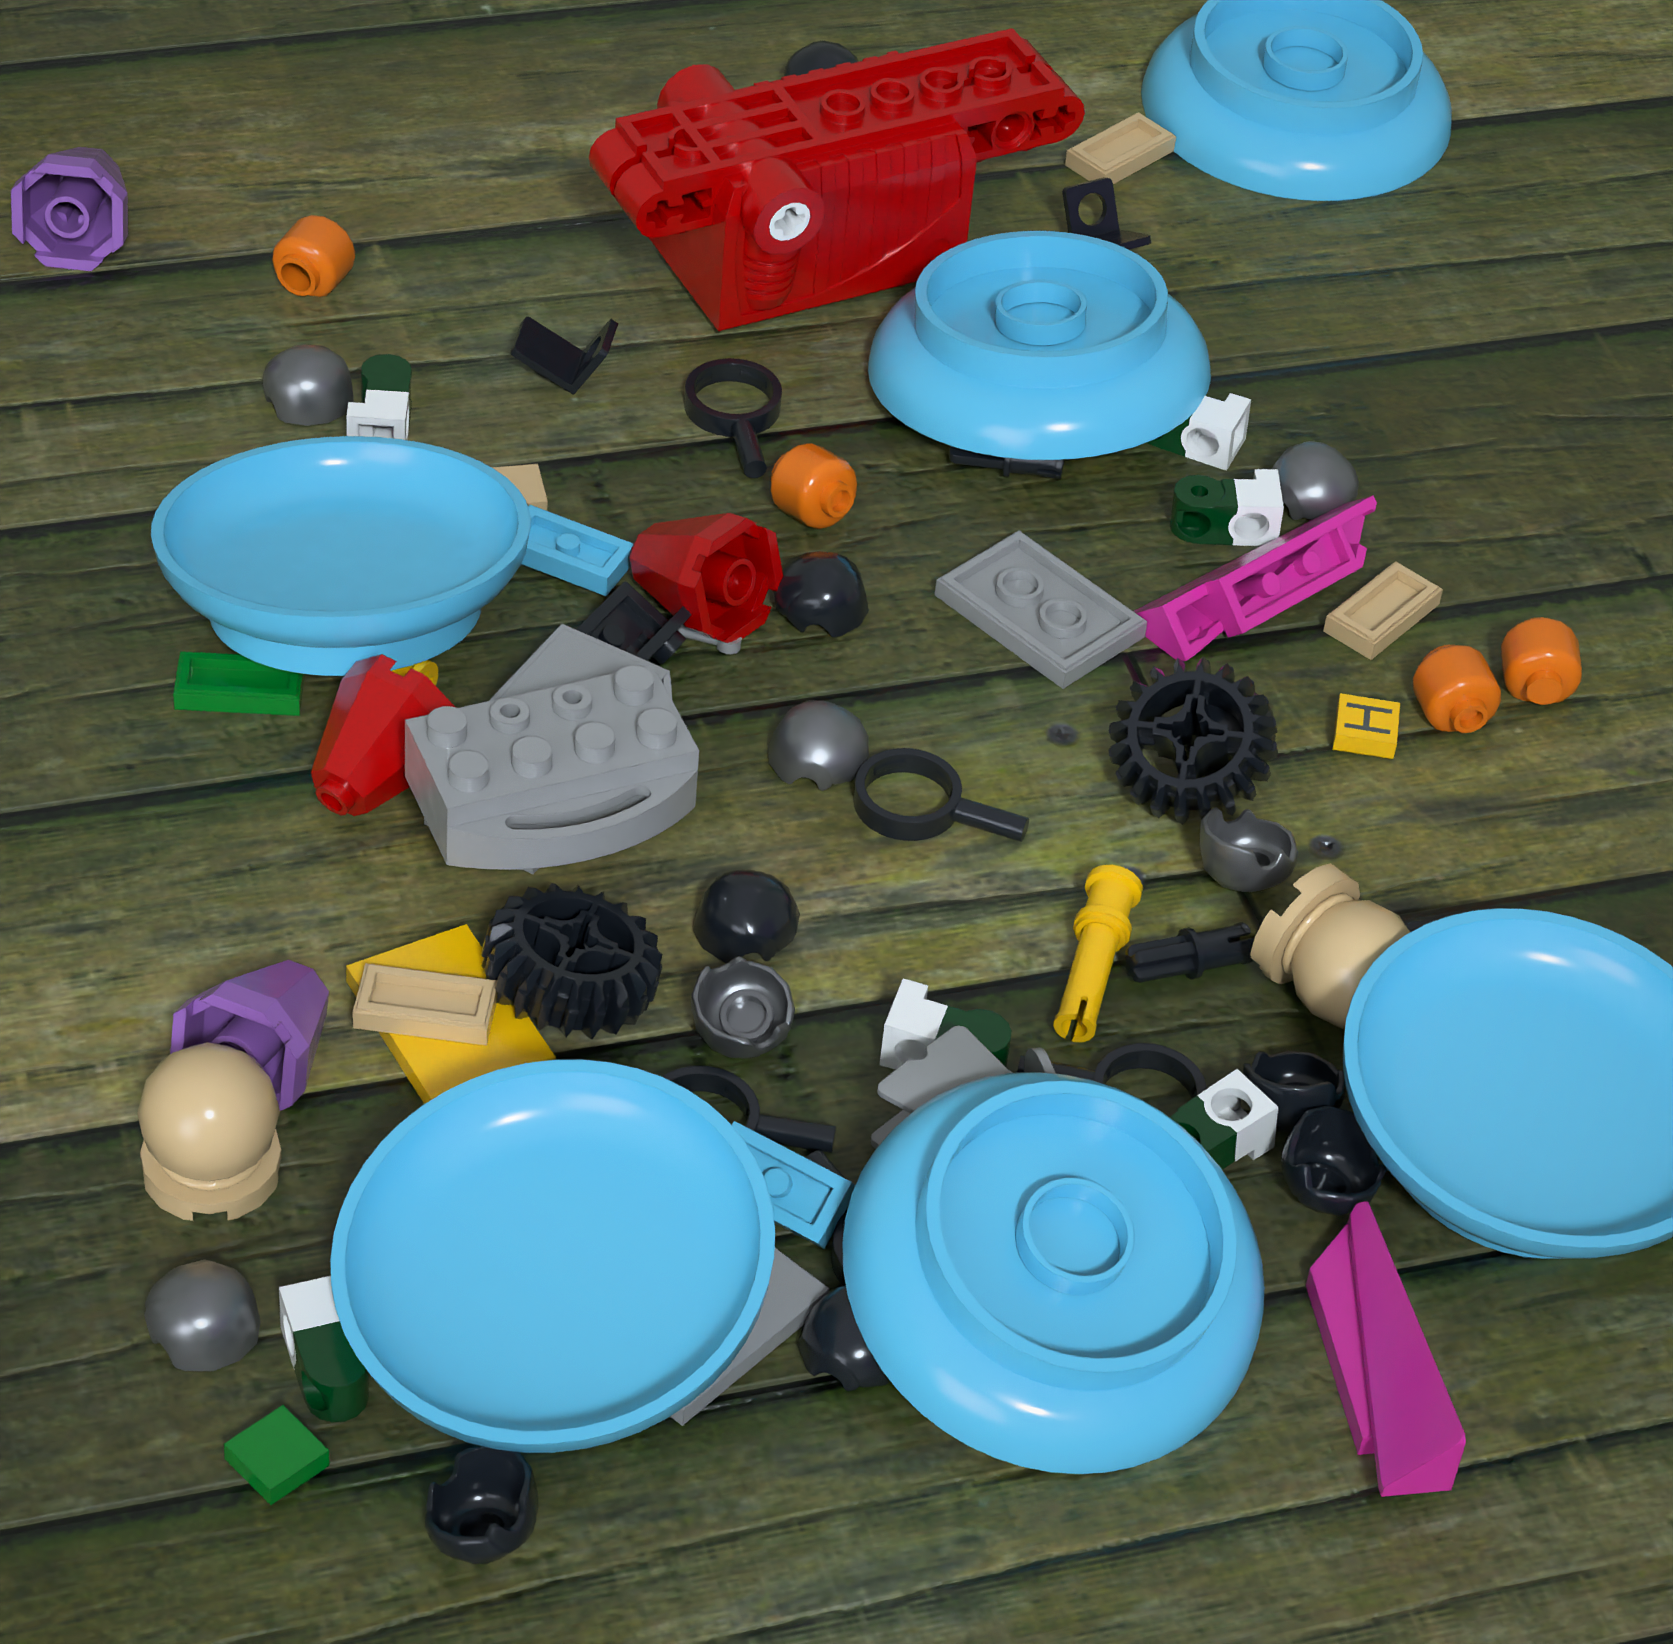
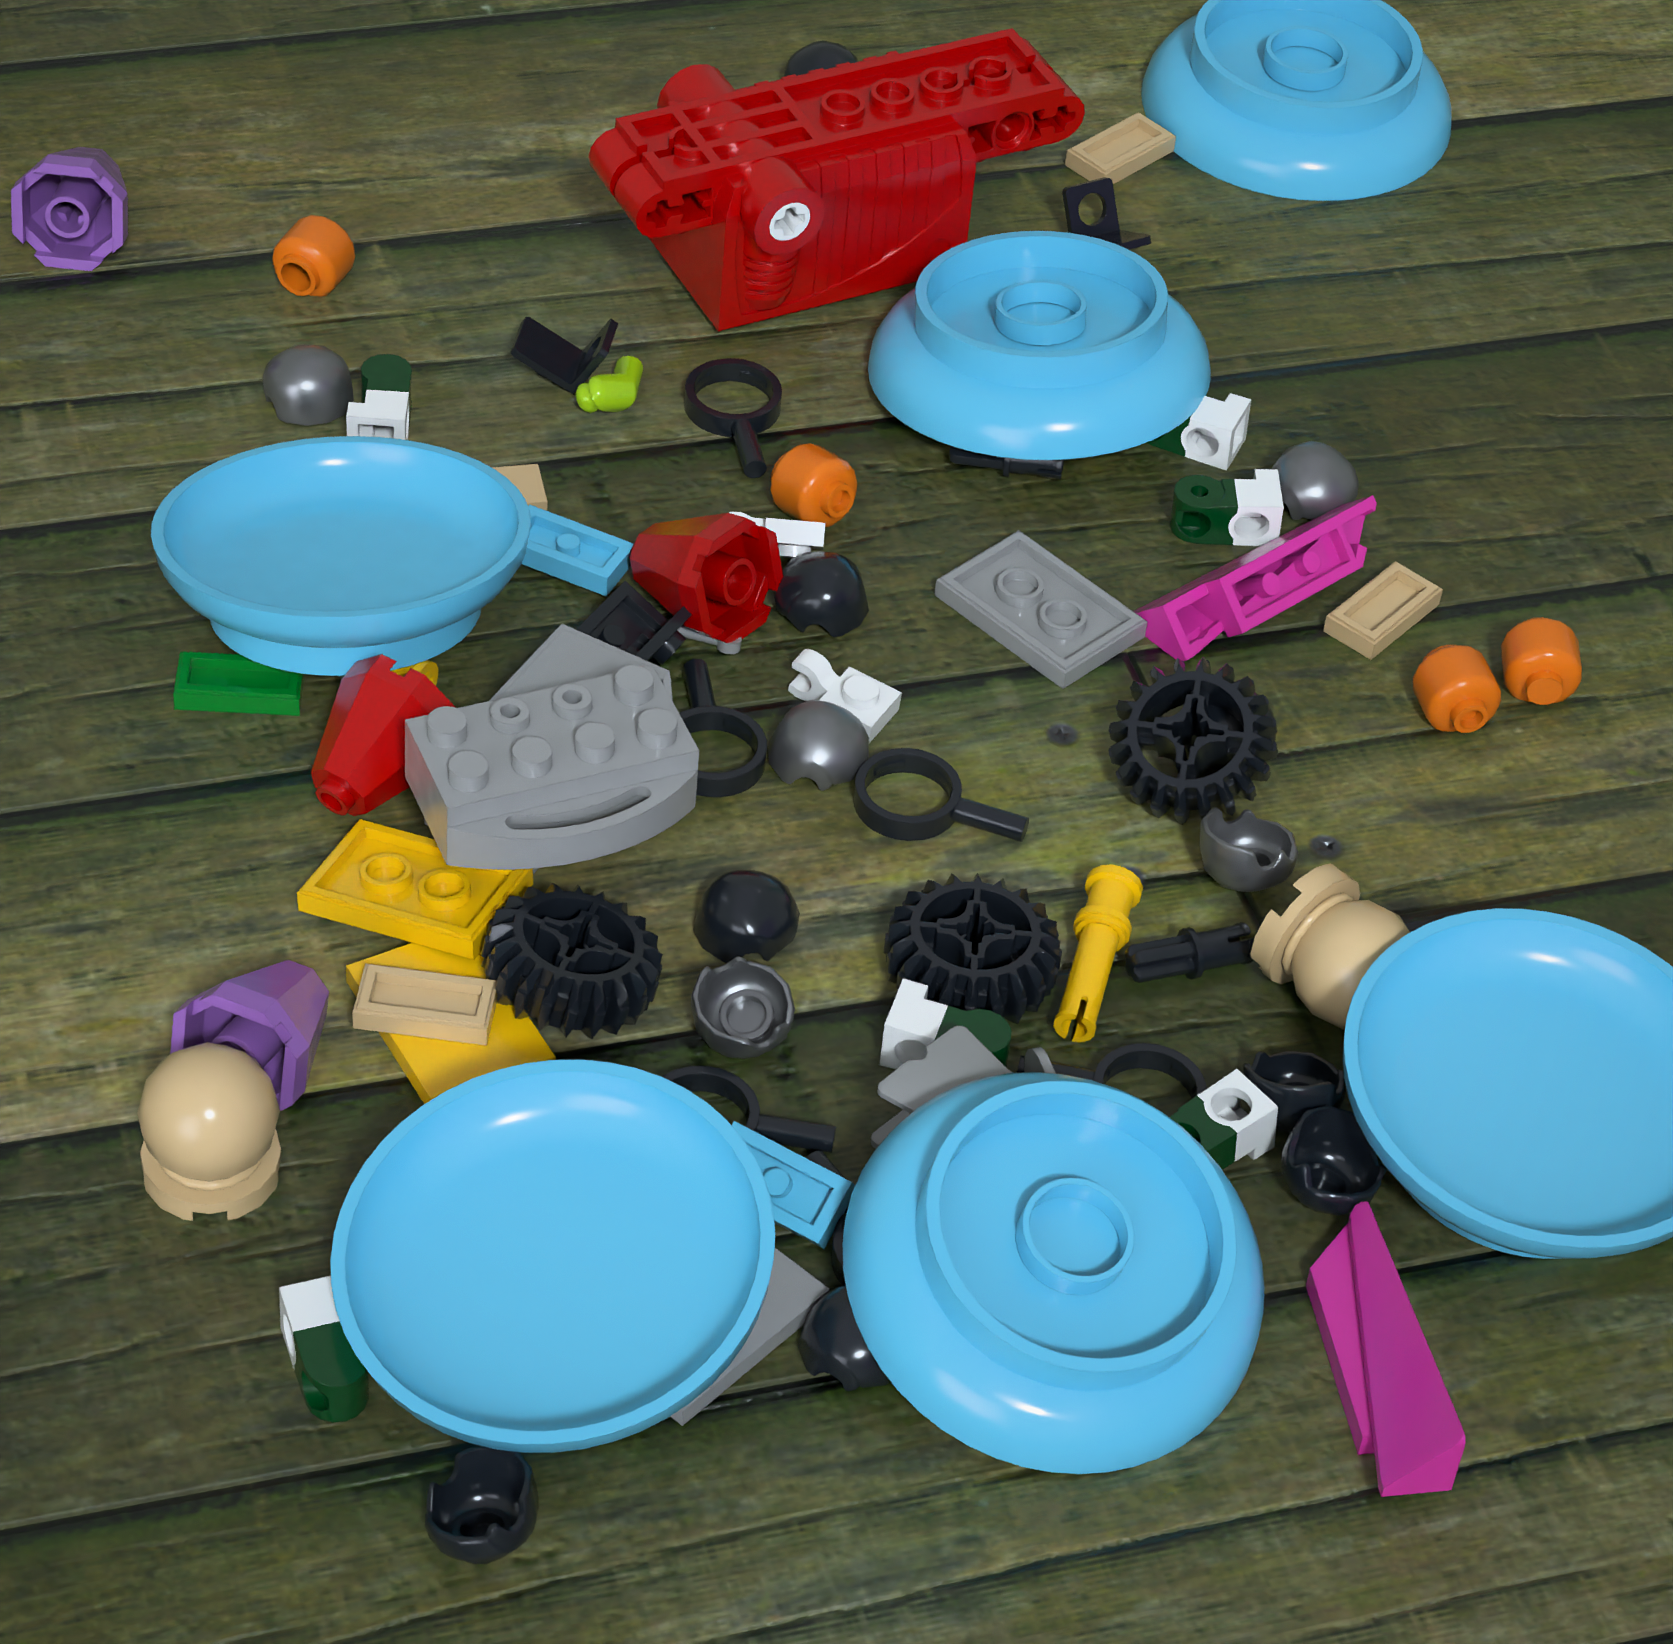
flat silver hair [144,1259,261,1371] -> none
green tile [224,1405,330,1505] -> none
yellow tile [1332,693,1400,759] -> none
none -> yellow tile [297,819,534,960]
none -> lime arm [576,356,643,413]
none -> black piece [679,659,767,797]
none -> white plate [729,512,826,558]
none -> white plate [788,649,902,744]
none -> black gear [883,873,1062,1024]

